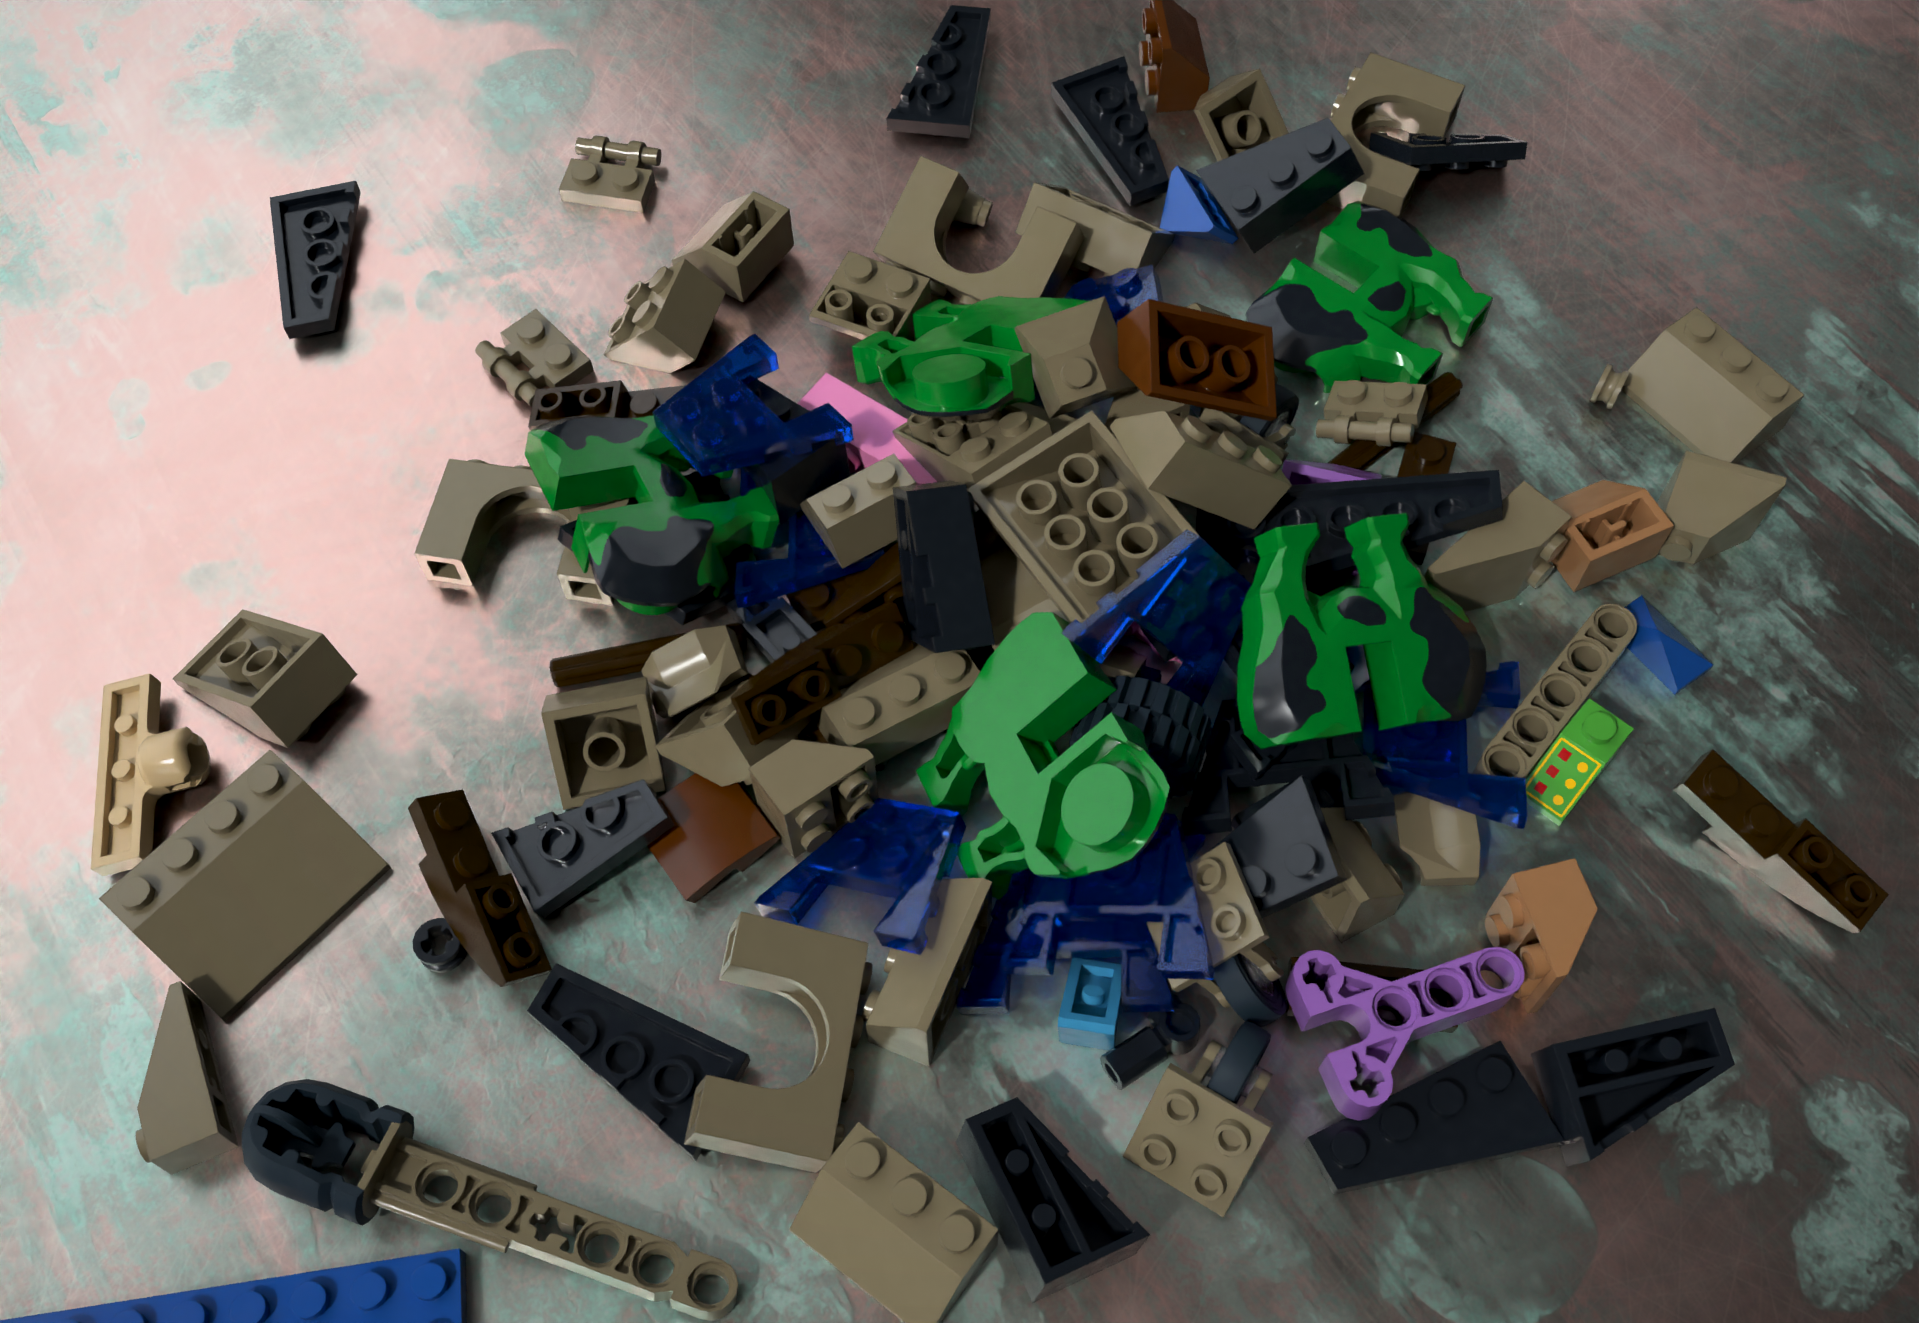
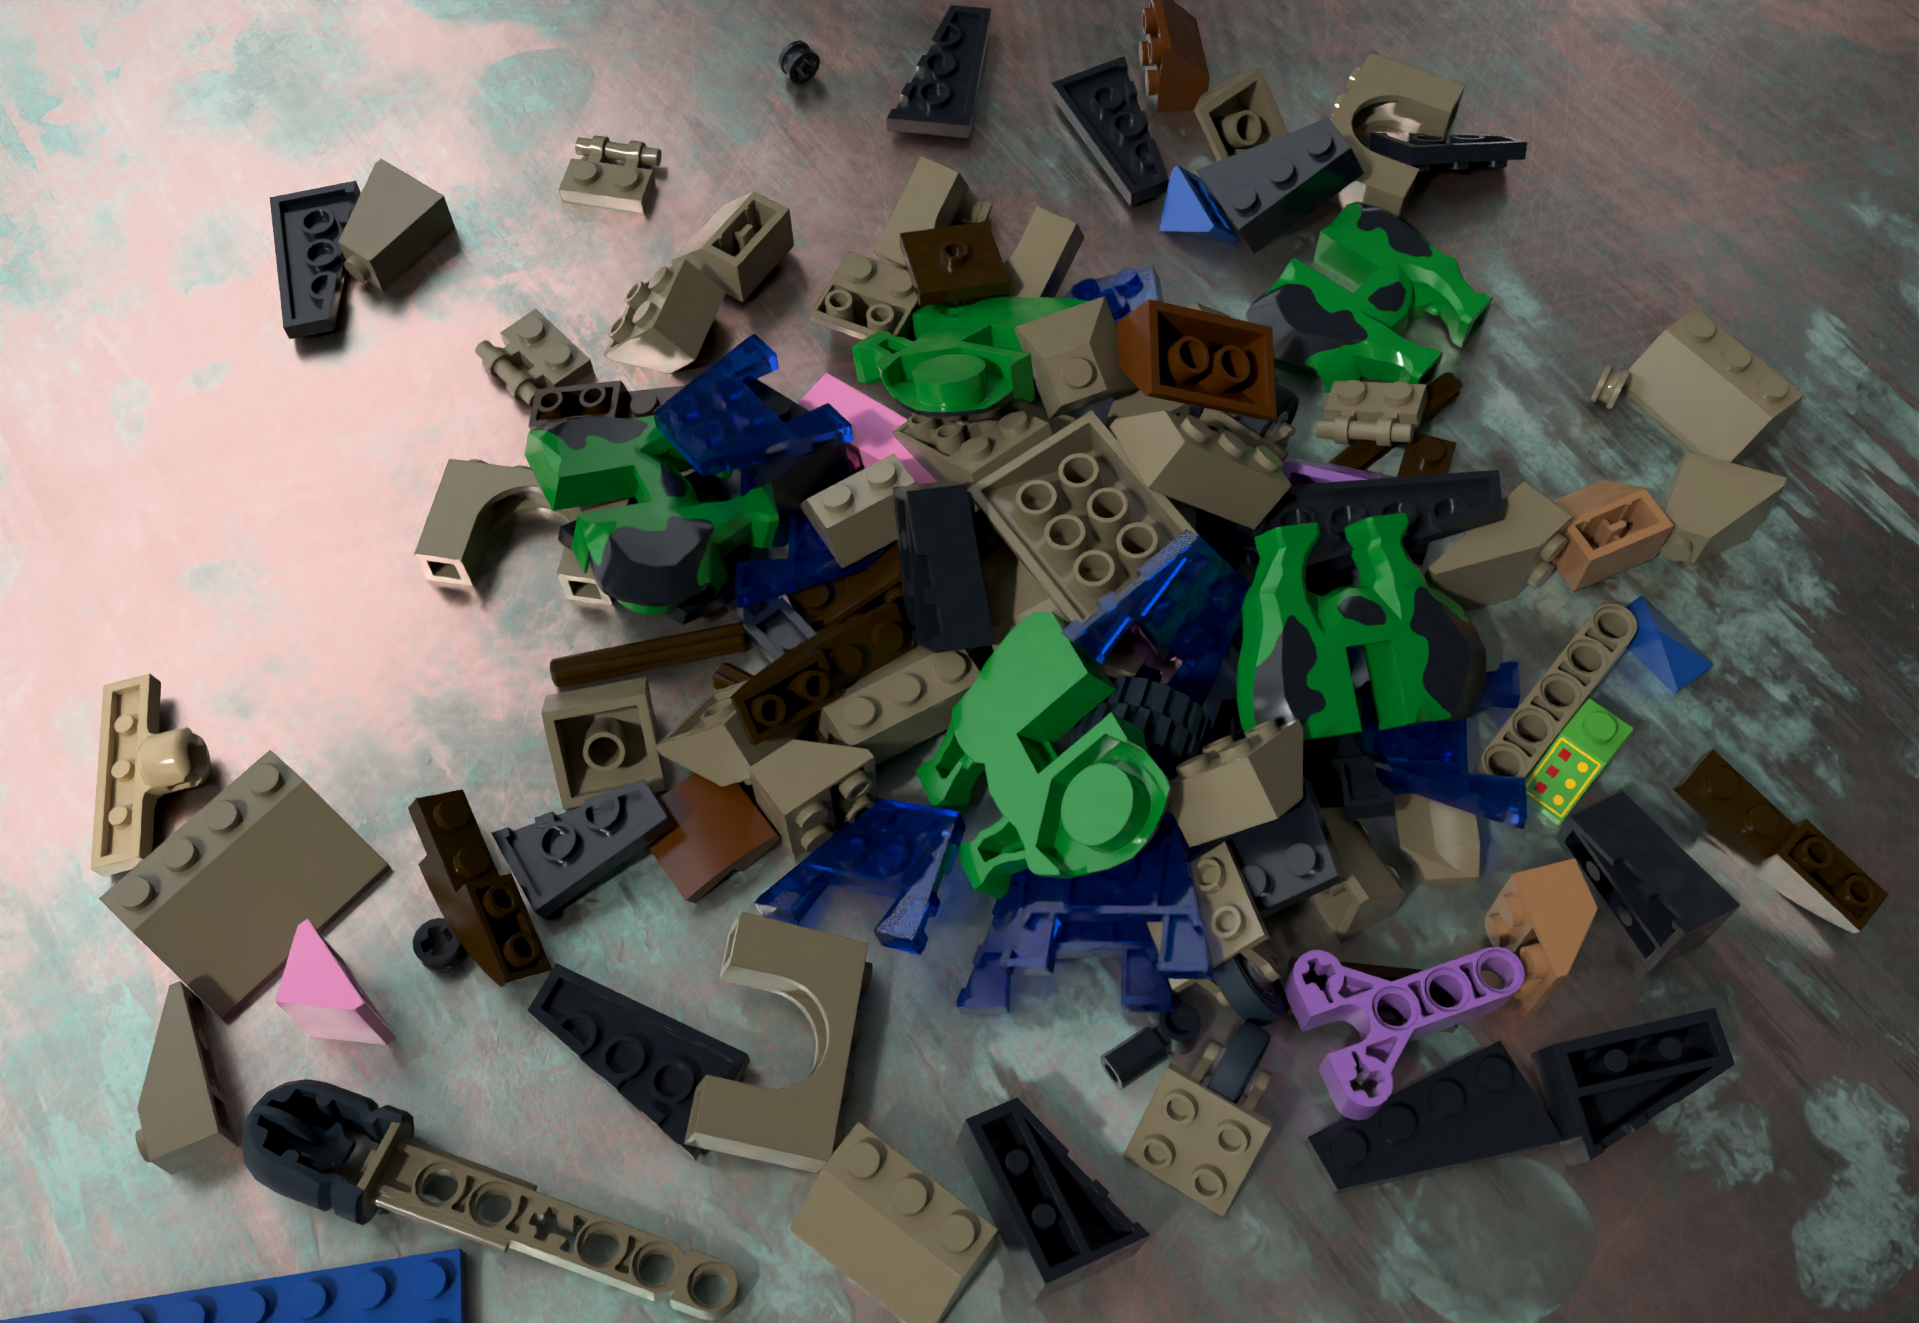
dark tan slope [172,609,358,748] -> none
dark tan slope [641,625,748,718] -> none
dark tan slope [862,878,992,1067] -> none
dark tan slope [1015,182,1176,289] -> none
dark azure slope [1057,957,1126,1051] -> none
none -> bright pink slope [275,919,396,1045]
none -> dark tan slope [338,159,455,291]
none -> black bush [778,40,820,84]
none -> dark brown plate [900,221,1010,306]
none -> dark tan slope [1168,719,1303,848]
none -> black wedge [1555,791,1740,972]

